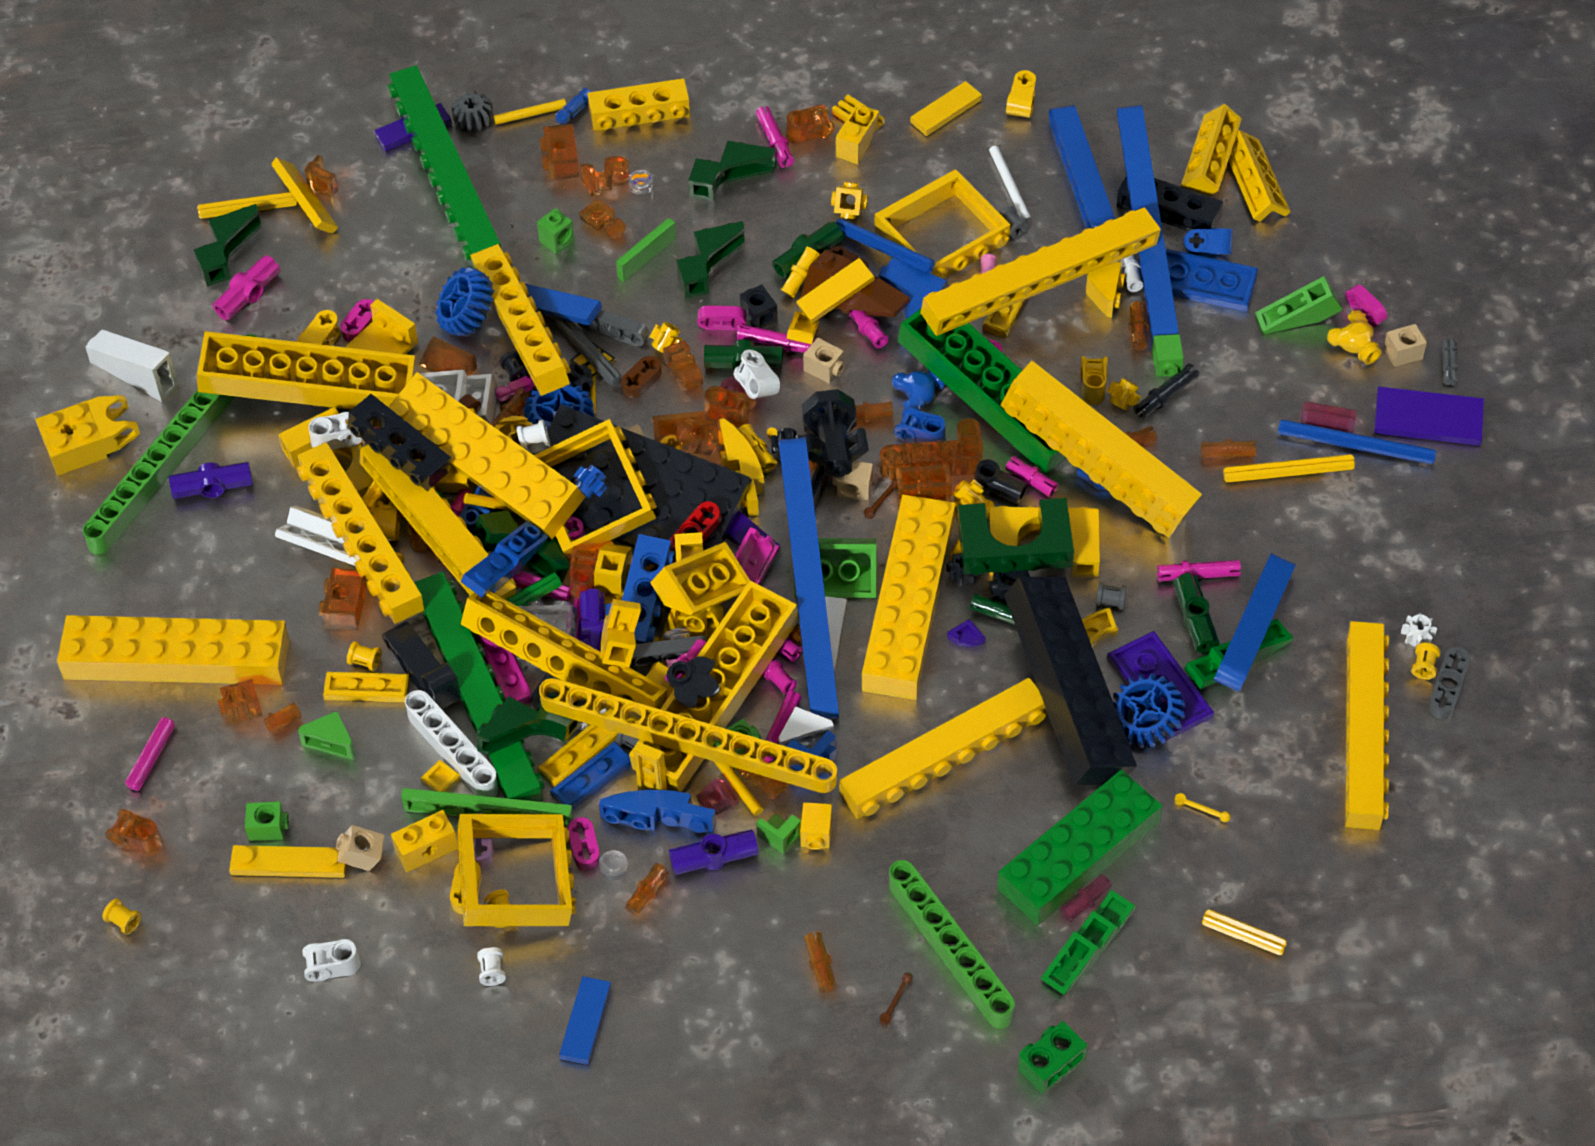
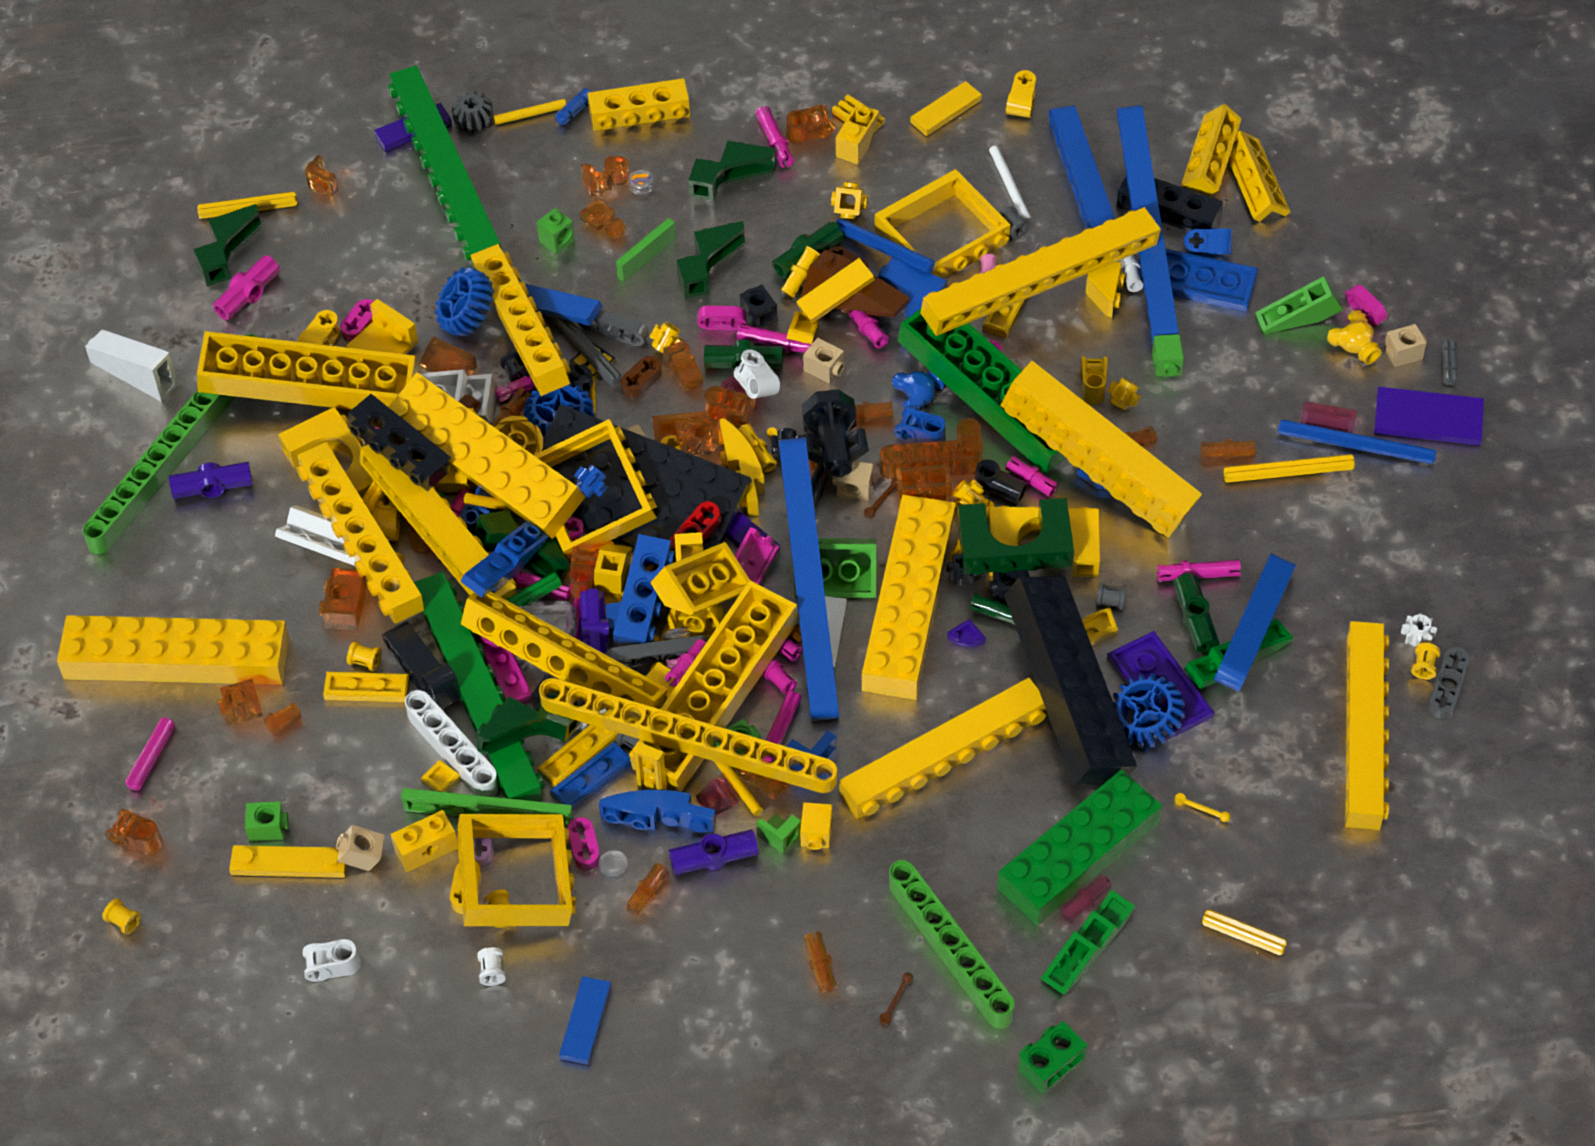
yellow brick [35,395,140,476] -> none
yellow tile [271,157,338,234] -> none
bright green slope [298,711,356,760] -> none
white piece [309,412,362,450] -> none
white piece [517,420,551,455] -> none
clear orange brick [540,124,579,180] -> none
yellow brick [601,599,641,668] -> none
black plate [667,656,720,708] -> none
white slope [779,707,834,748] -> none
clear orange pin [1128,301,1149,351] -> none
black pin [1133,363,1199,419] -> none

